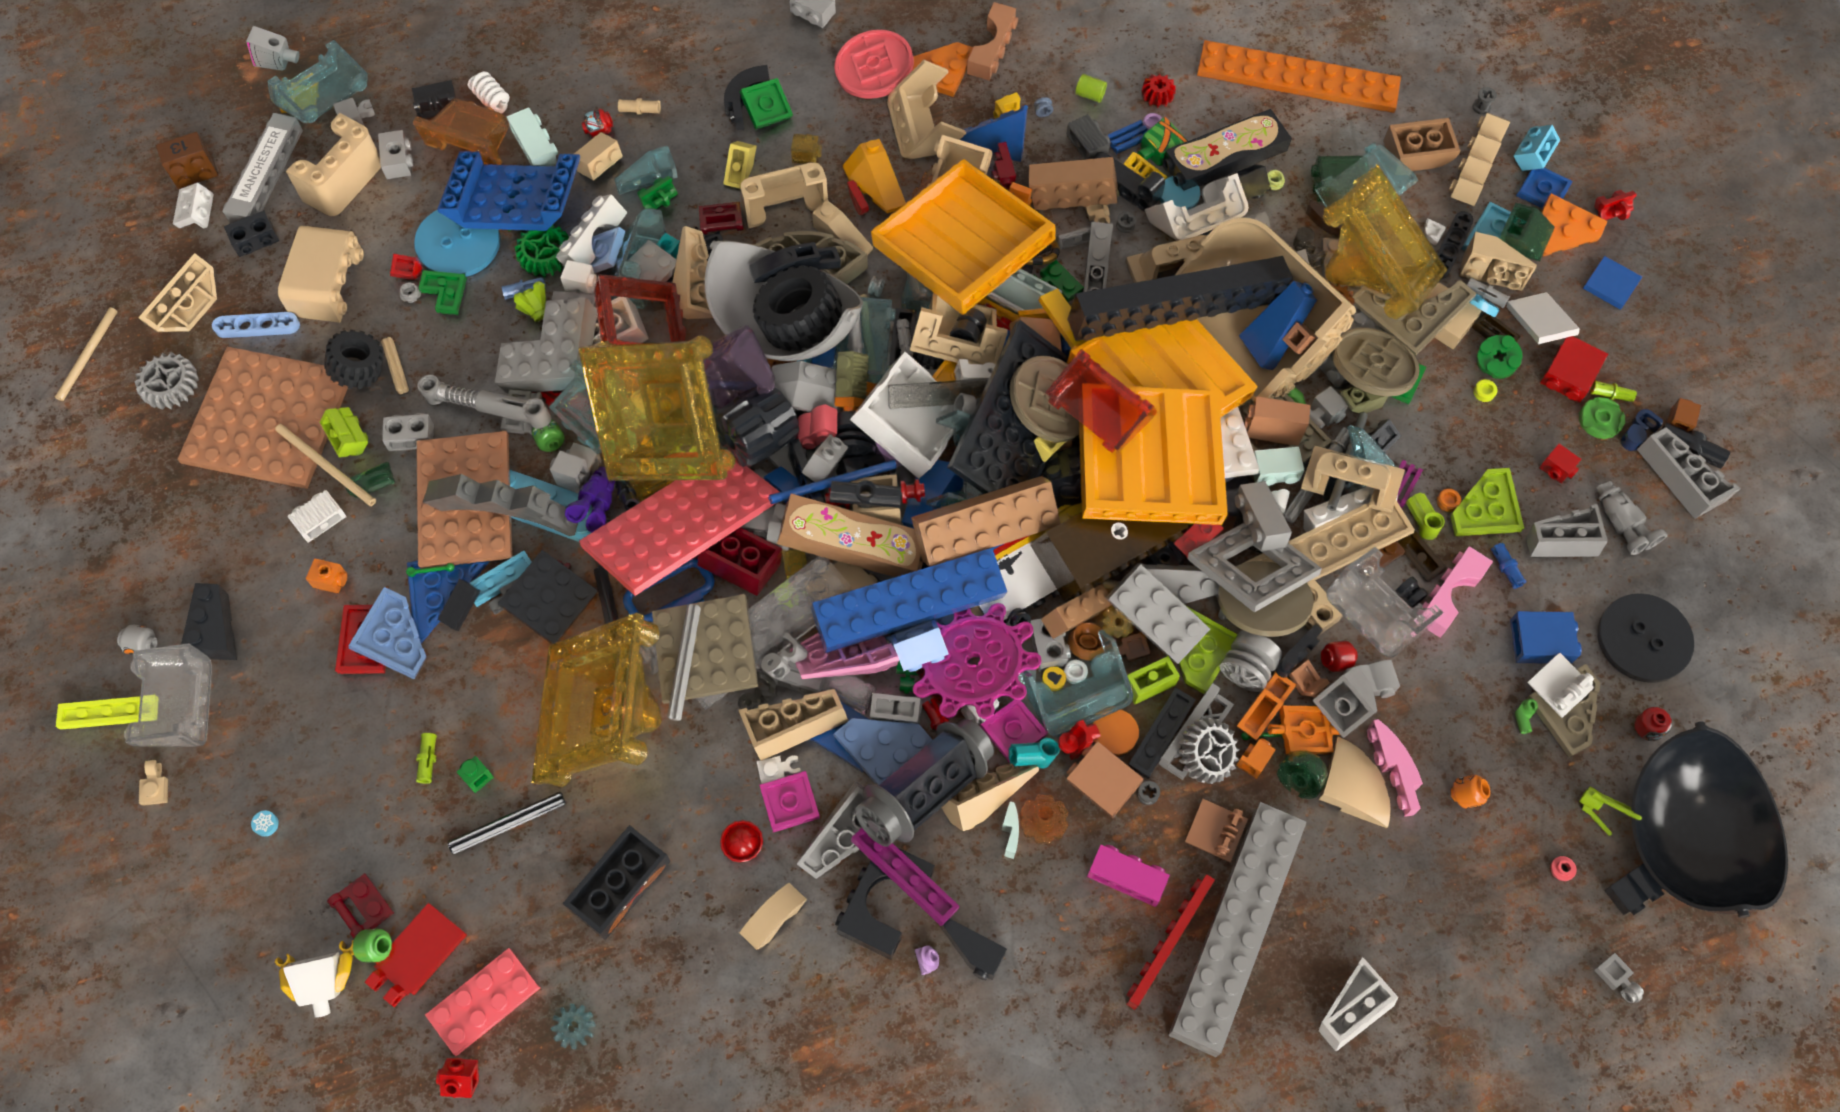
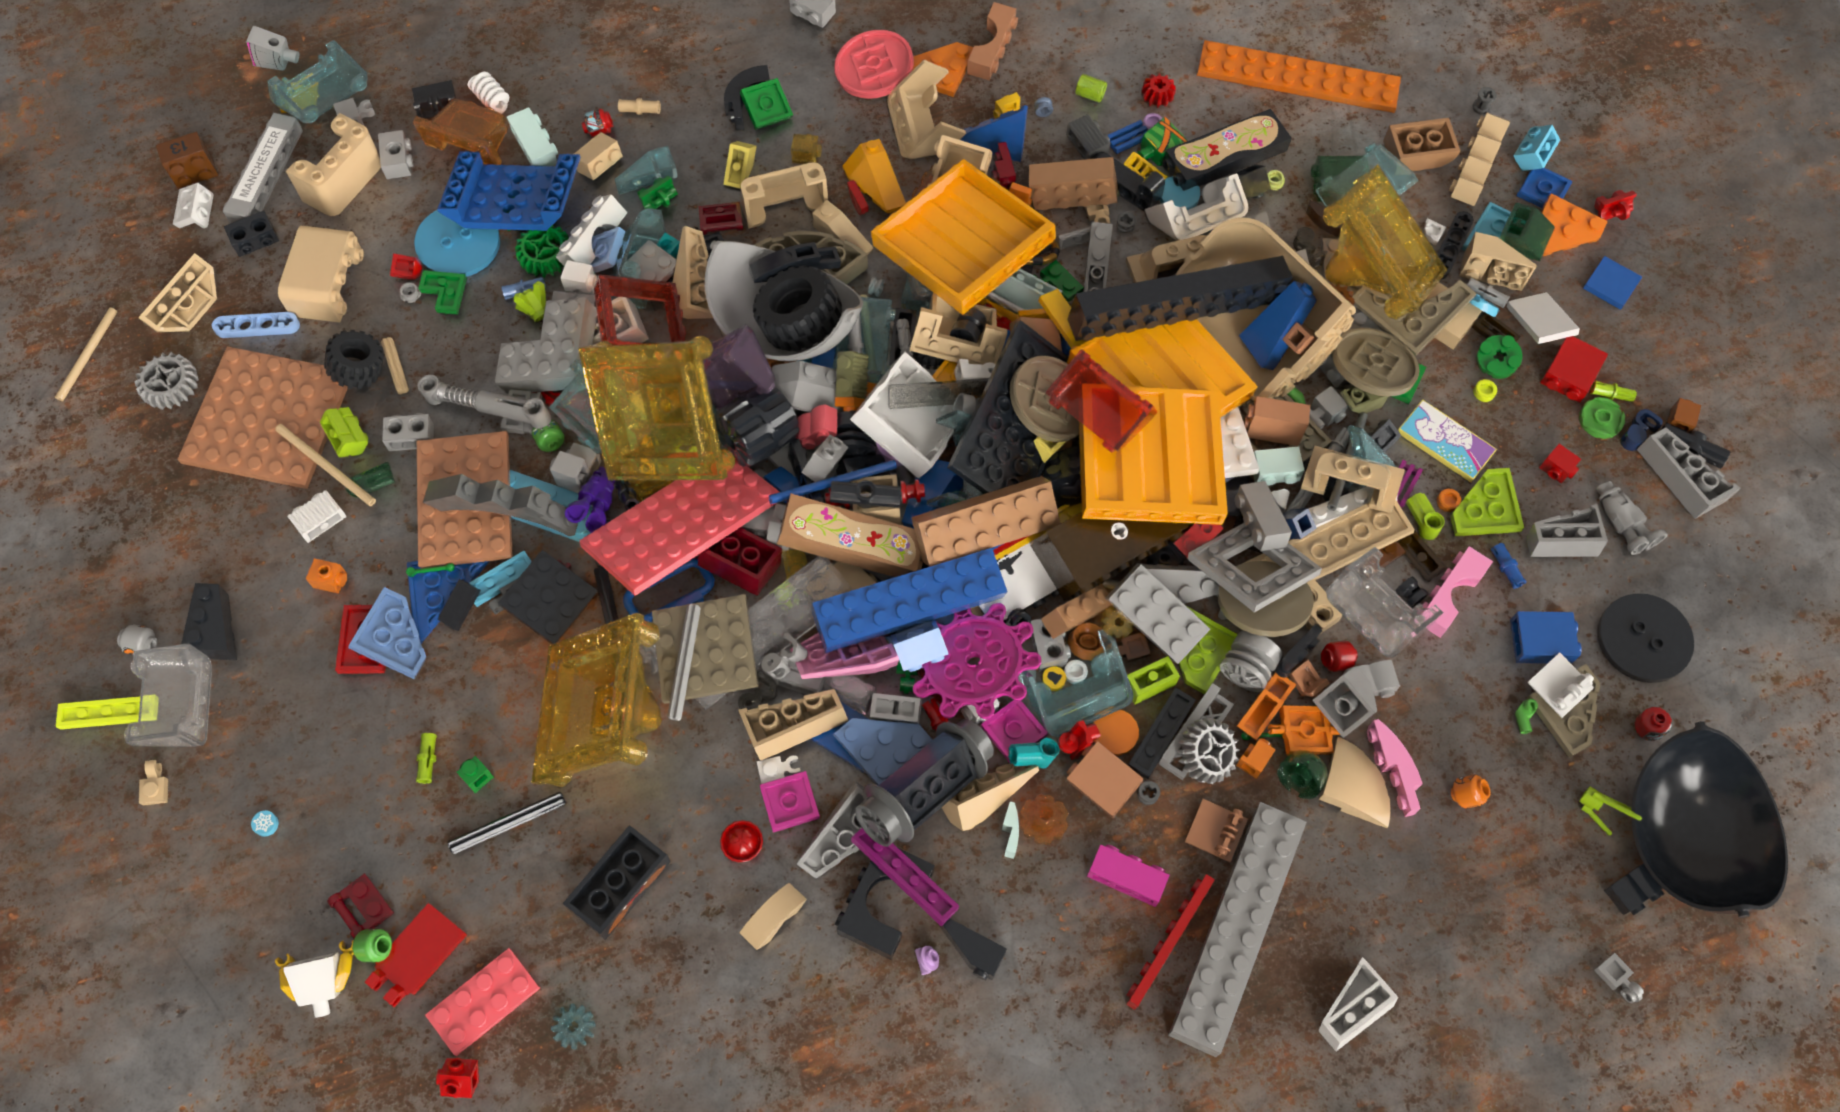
coral plate [1551,856,1577,881] -> none
none -> dark blue brick [1283,508,1317,539]
none -> tile [1398,400,1497,483]

